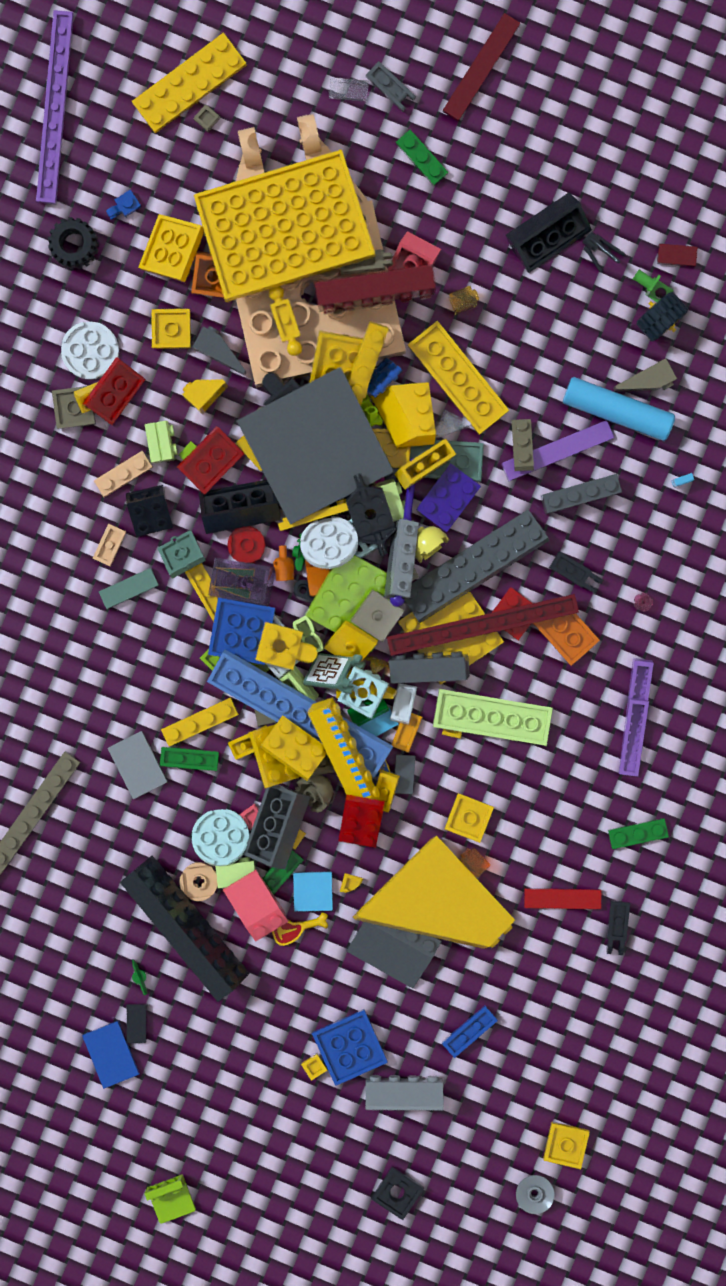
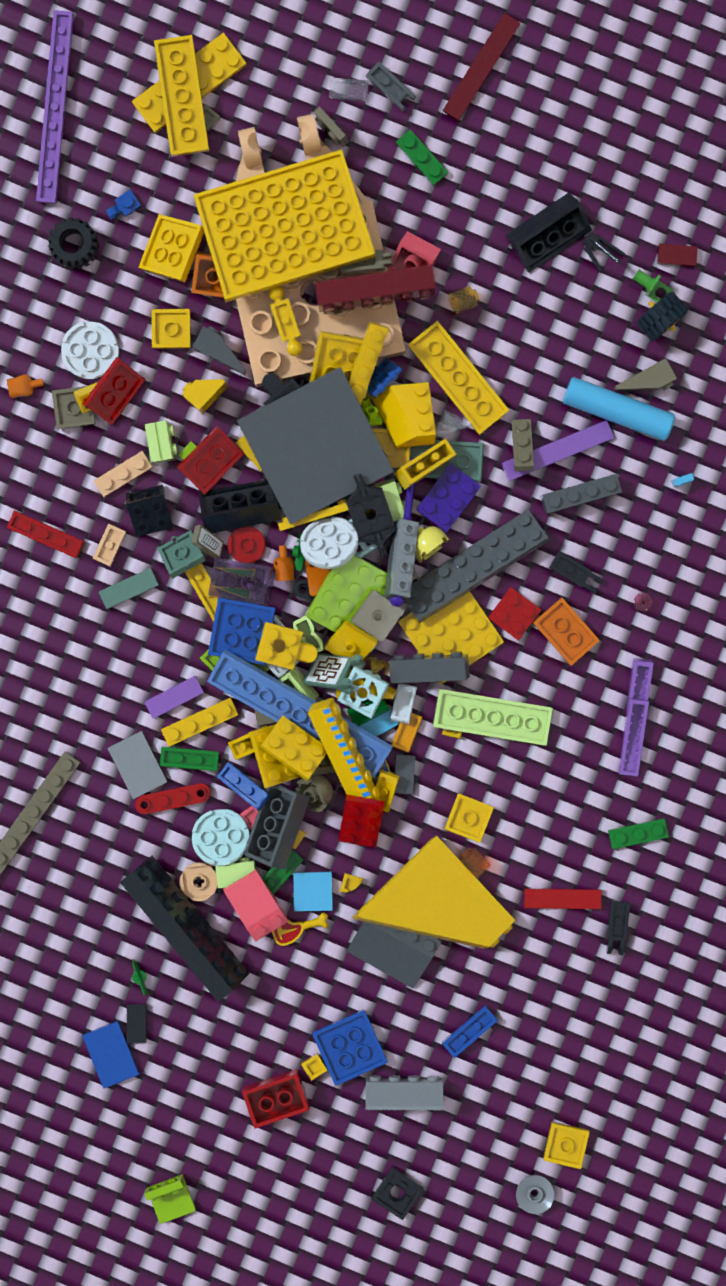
dark red plate [387,594,579,656] -> none
none -> red tile [6,511,85,559]
none -> orange piece [7,374,44,399]
none -> red plate [135,783,211,814]
none -> medium lavender tile [144,676,204,719]
none -> yellow plate [154,35,209,157]
none -> tile [191,525,224,559]
none -> tile [217,762,271,811]
none -> red brick [242,1069,310,1129]
none -> dark tan plate [314,106,349,147]

